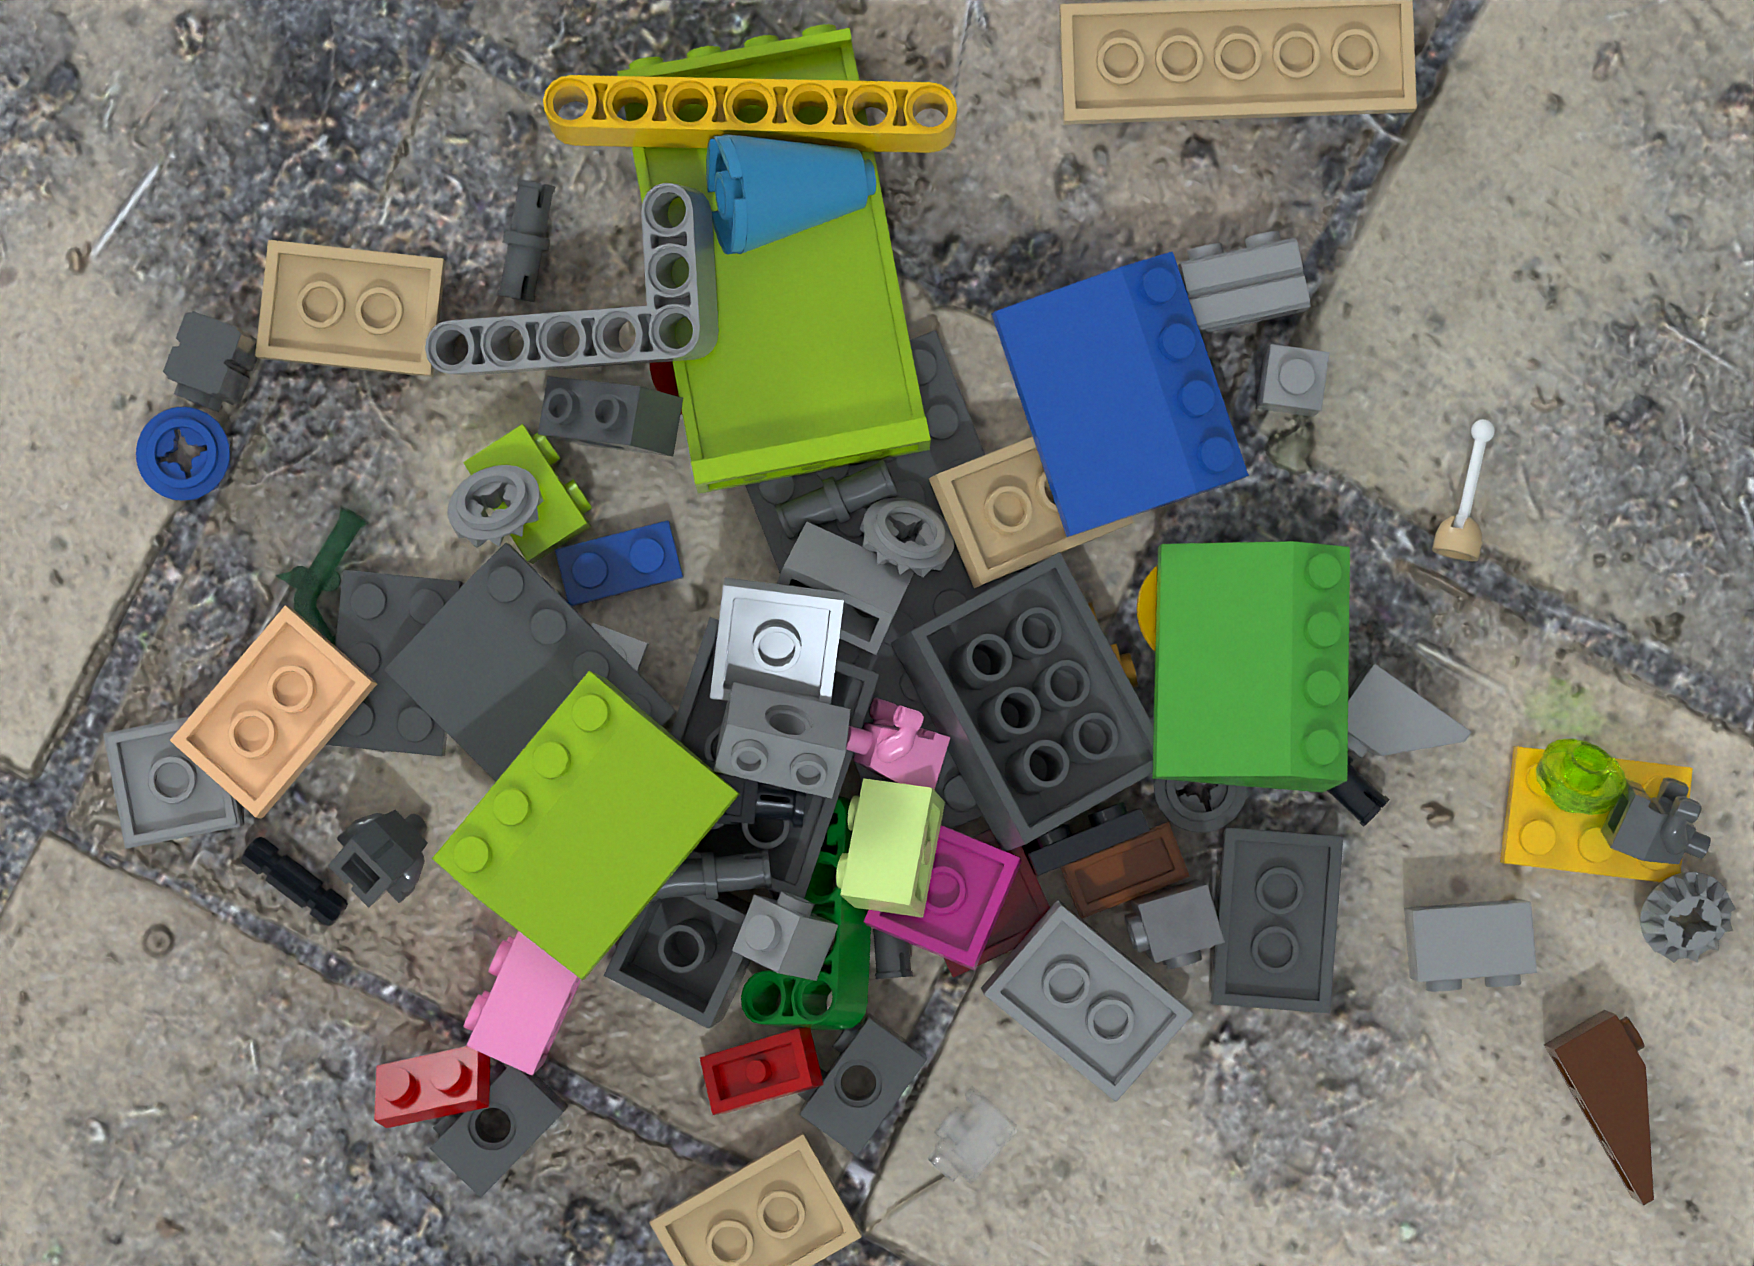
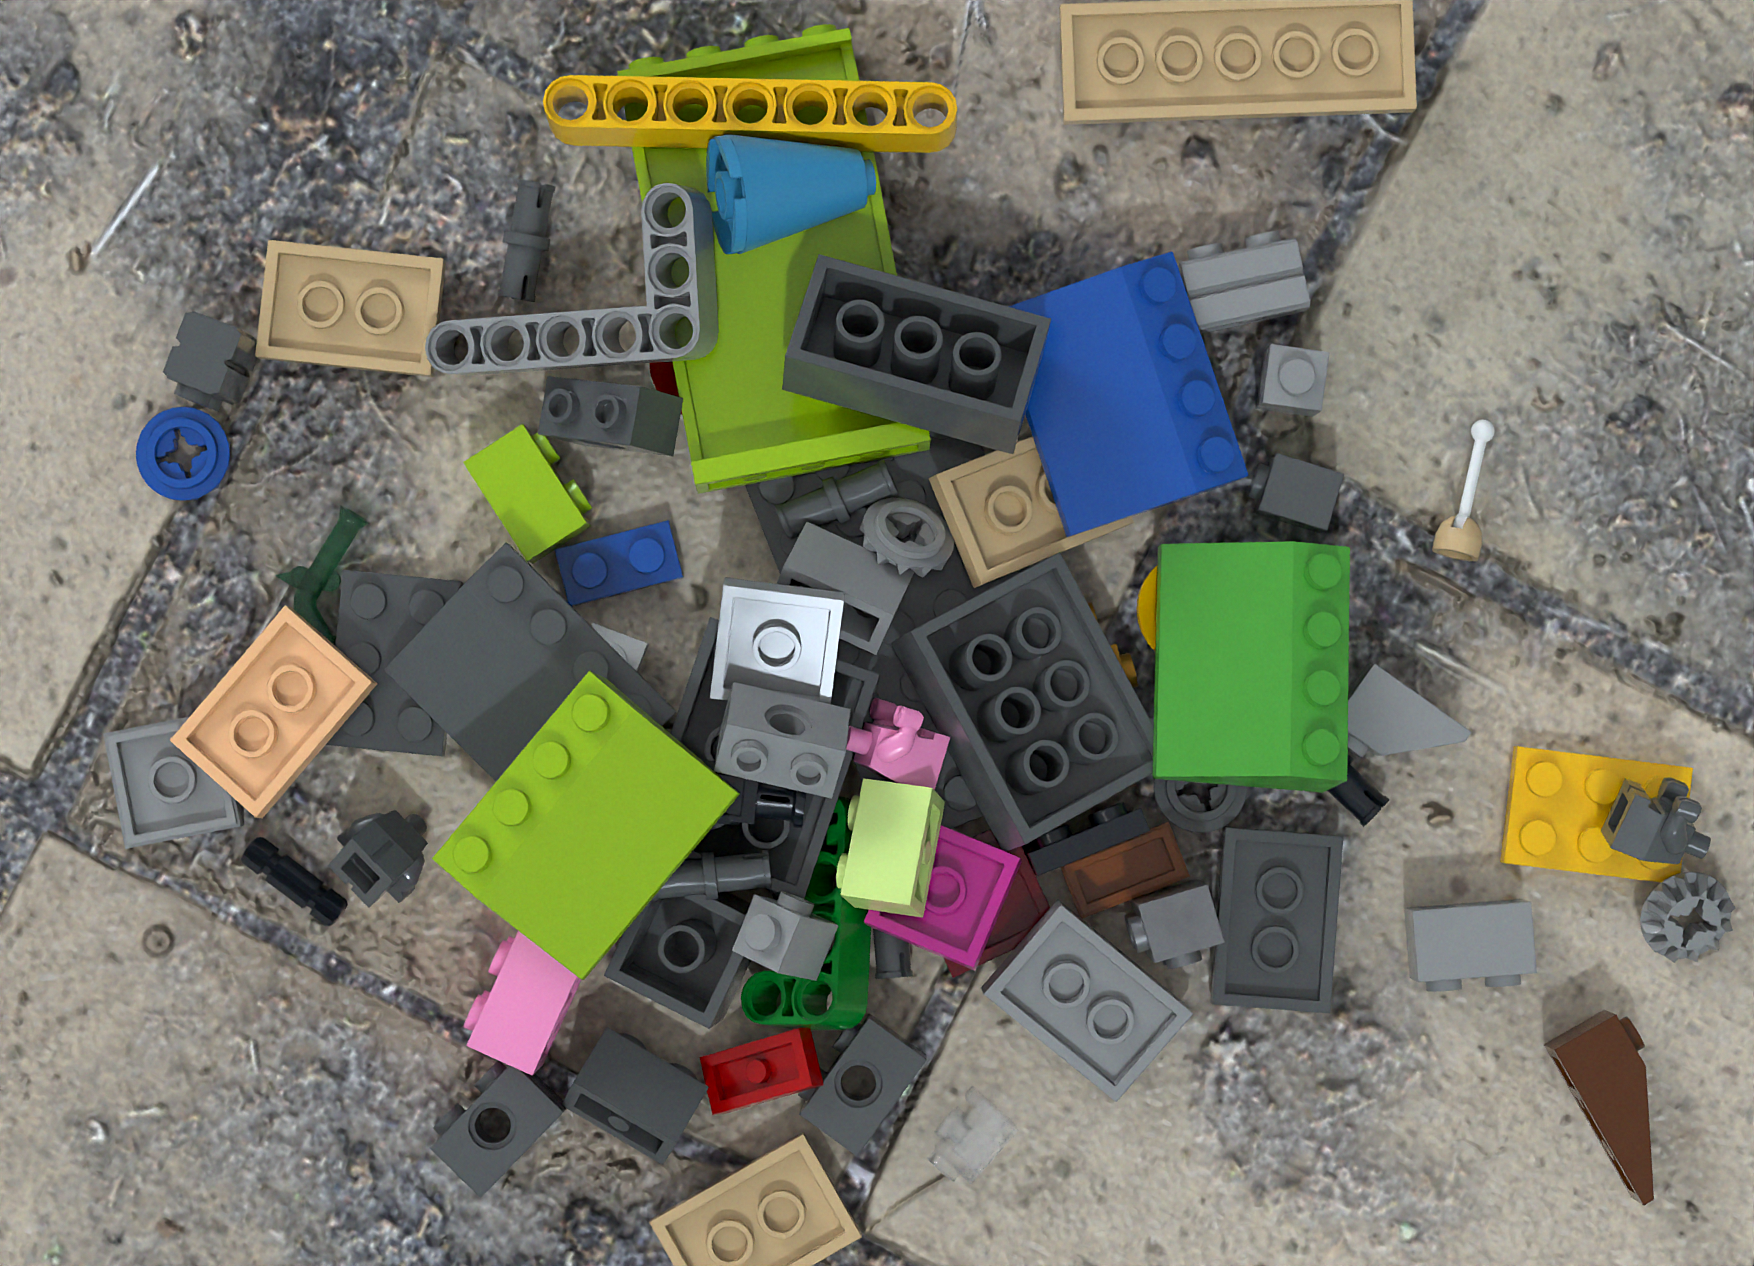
plate [374,1046,490,1128] -> none
light grey gear [447,465,544,548] -> none
clear neon green plate [1536,739,1626,815] -> none
none -> dark grey brick [561,1027,709,1165]
none -> dark grey brick [782,254,1051,454]
none -> dark grey brick [1248,453,1344,533]

